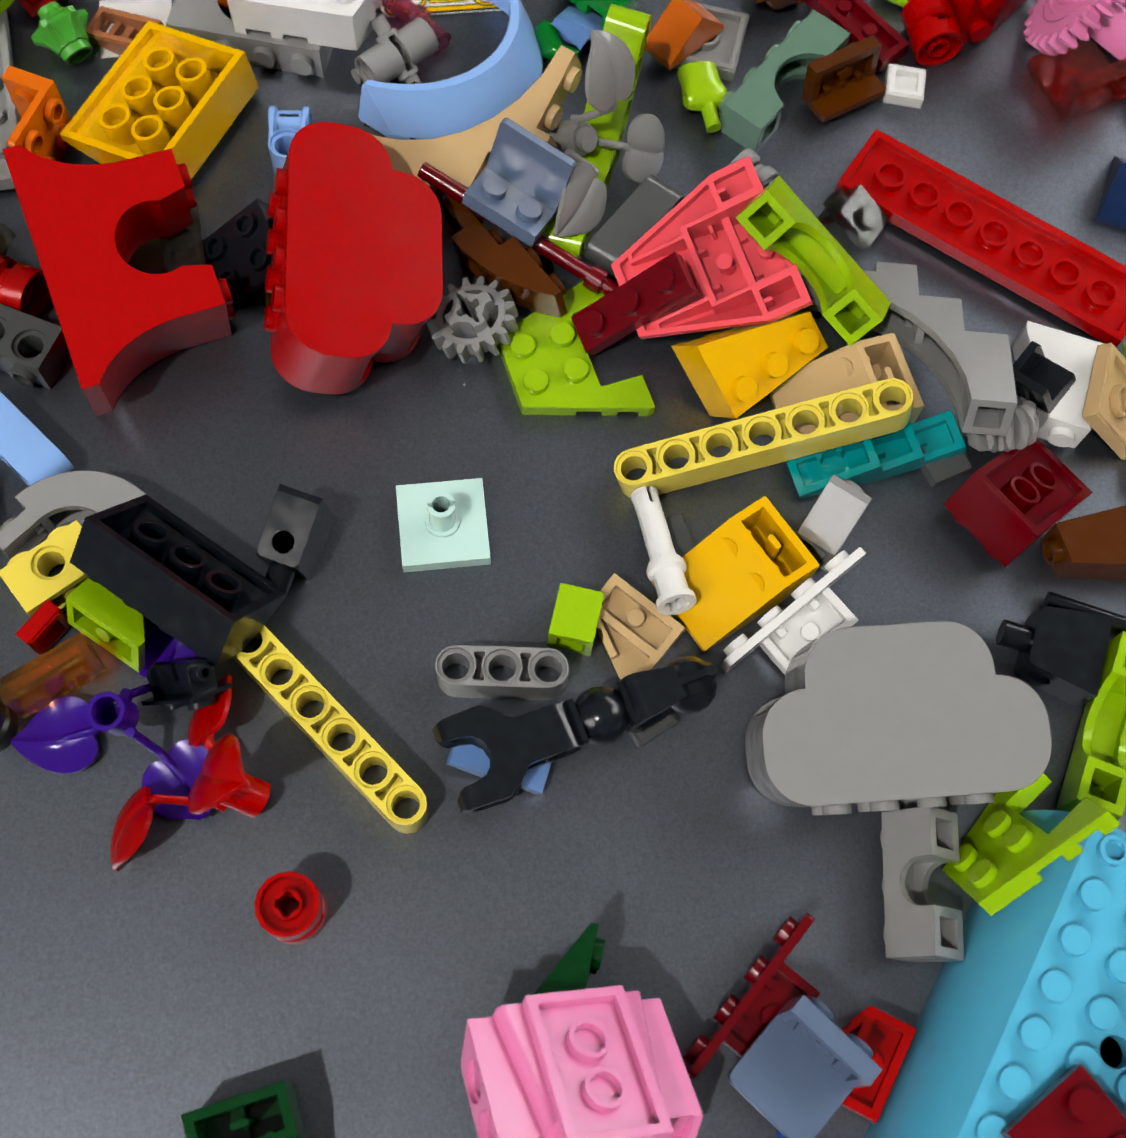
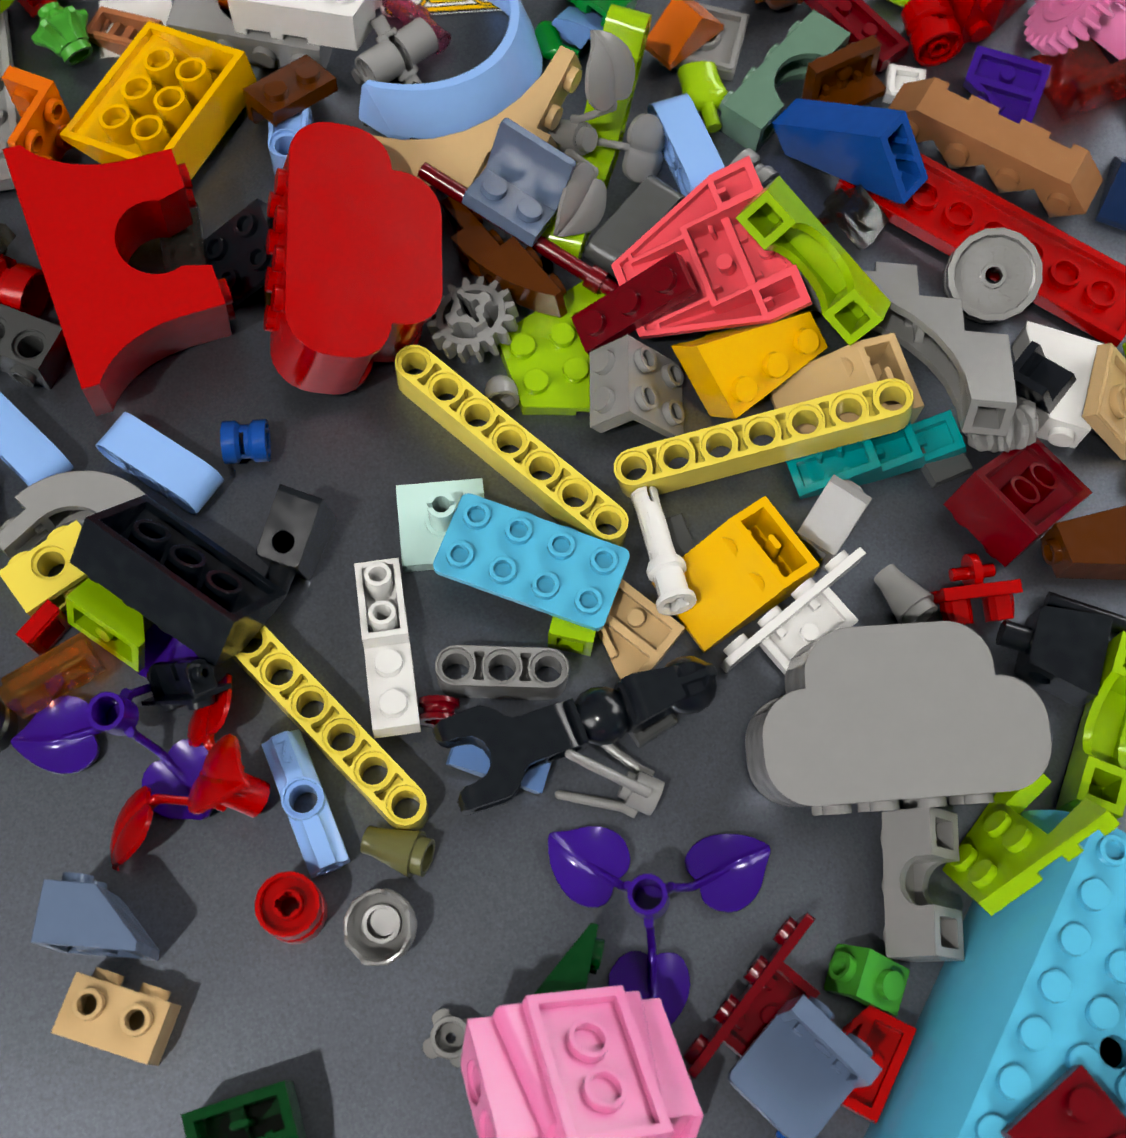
none -> sand blue slope [31,872,160,961]
none -> tan brick [51,967,182,1066]
none -> light blue beam [95,412,224,515]
none -> blue wheel [220,419,271,464]
none -> reddish brown bracket [243,54,338,126]
none -> light blue piece [261,729,351,878]
none -> light grey hair [343,888,418,966]
none -> white slope [354,557,421,739]
none -> olive cone [360,825,435,878]
none -> light yellow beam [395,344,629,547]
none -> dark red bush [419,695,460,728]
none -> light grey plate [423,1009,471,1068]
none -> medium azure bracket [433,493,630,631]
none -> light grey hinge [484,375,519,412]
none -> dark purple plant [548,826,771,1026]
none -> light grey plant [555,744,665,818]
none -> light grey bracket [590,335,685,438]
none -> light blue beam [647,93,725,197]
none -> blue slope [772,98,928,204]
none -> bright green bracket [824,944,910,1017]
none -> light grey cone [874,564,938,624]
none -> medium nougat brick [888,77,1103,218]
none -> red hips [930,553,1023,625]
none -> light grey wheel [943,228,1042,324]
none -> dark purple wing [963,45,1052,124]

